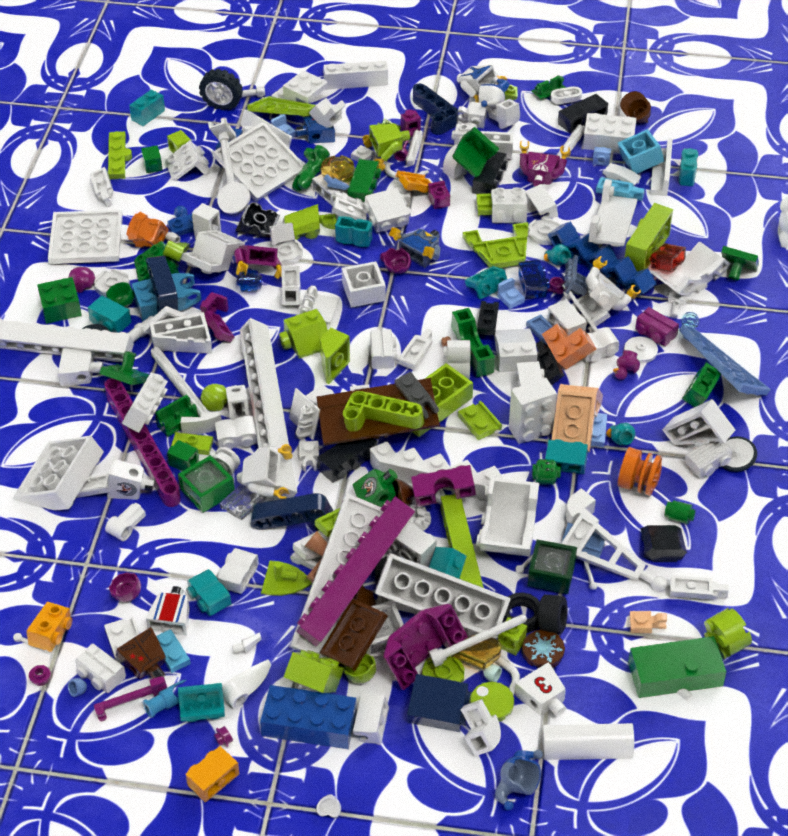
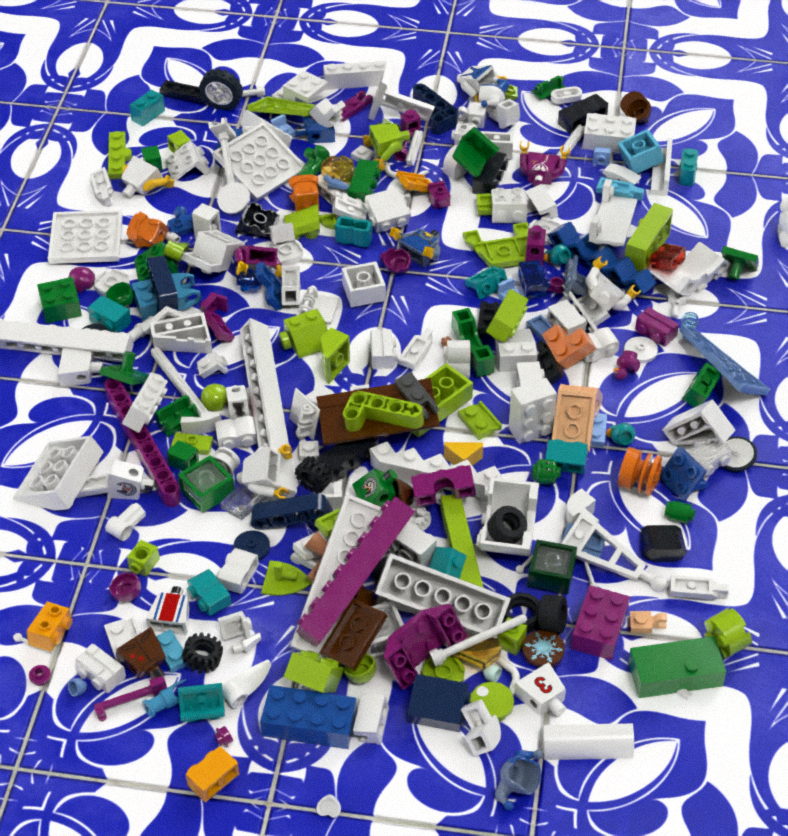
none -> white torso [121,156,175,198]
none -> lime brick [127,539,160,577]
none -> black plate [159,80,205,103]
none -> black tyre [182,632,223,673]
none -> white bracket [197,351,228,379]
none -> white bracket [217,611,253,640]
none -> dark blue piece [233,530,270,561]
none -> blue plate [255,262,282,311]
none -> orange piece [288,175,319,212]
none -> black tyre [294,456,333,493]
none -> white panel [320,481,342,510]
none -> magenta hinge [340,90,373,122]
none -> white piece [368,63,434,122]
none -> yellow slope [444,442,483,466]
none -> lime brick [486,289,529,343]
none -> black tyre [487,505,527,544]
none -> magenta torso [525,225,546,269]
none -> magenta brick [571,585,630,660]
none -> blue bracket [660,447,709,501]

